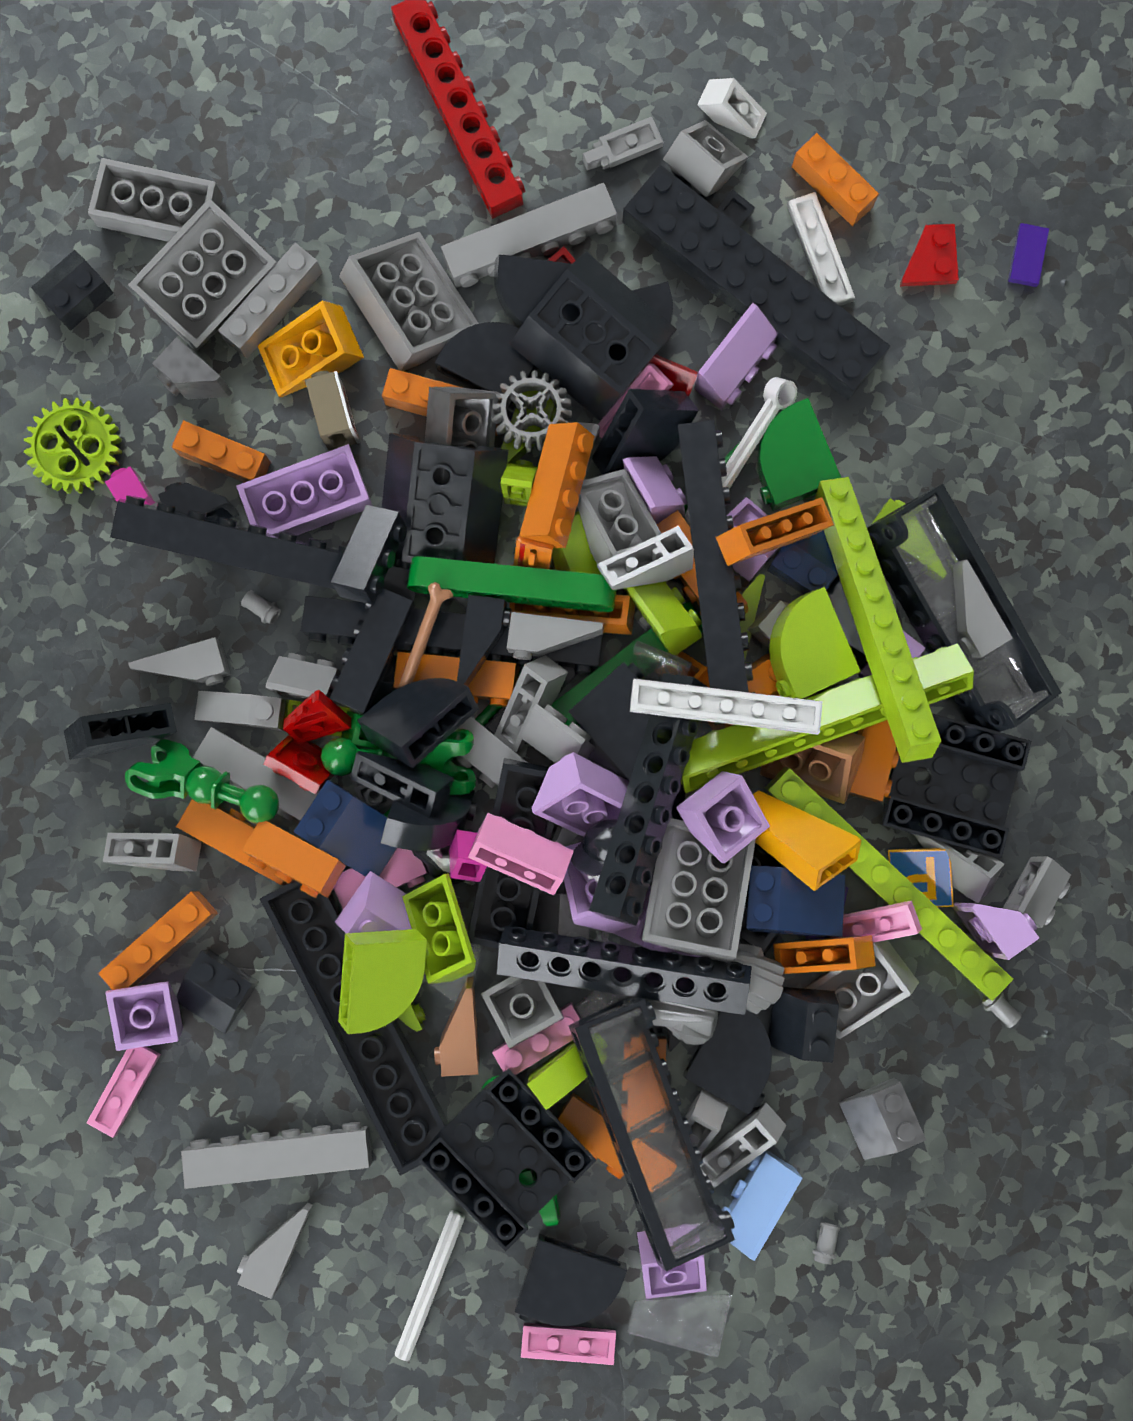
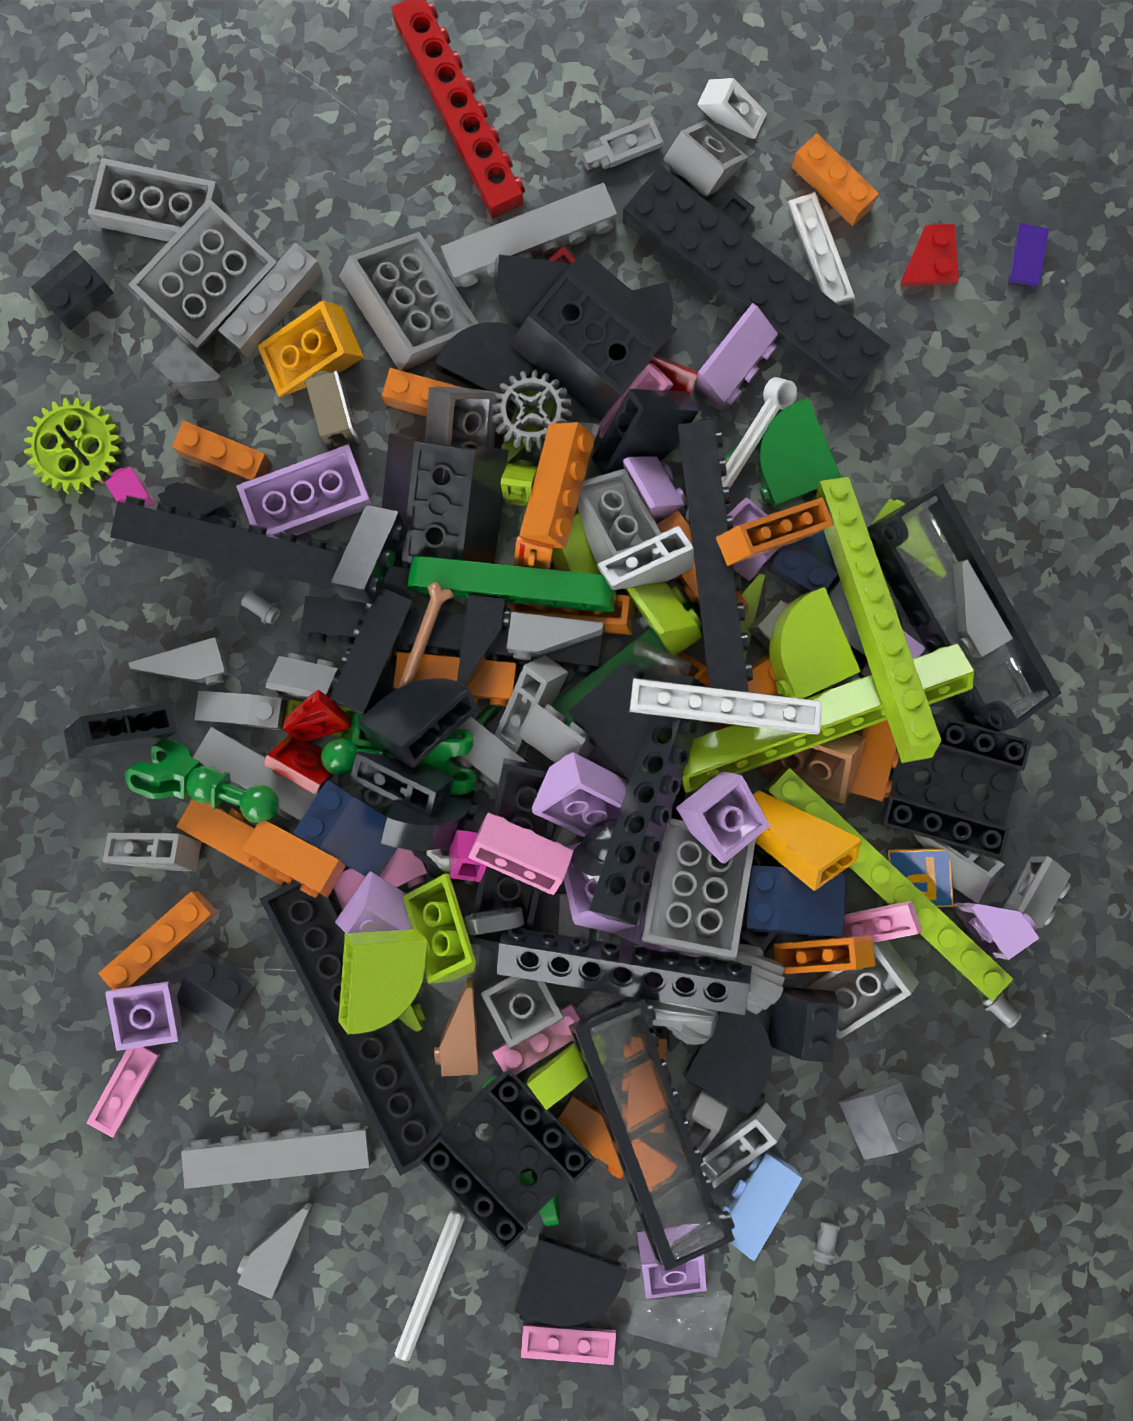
none -> dark grey beam [464,907,525,935]

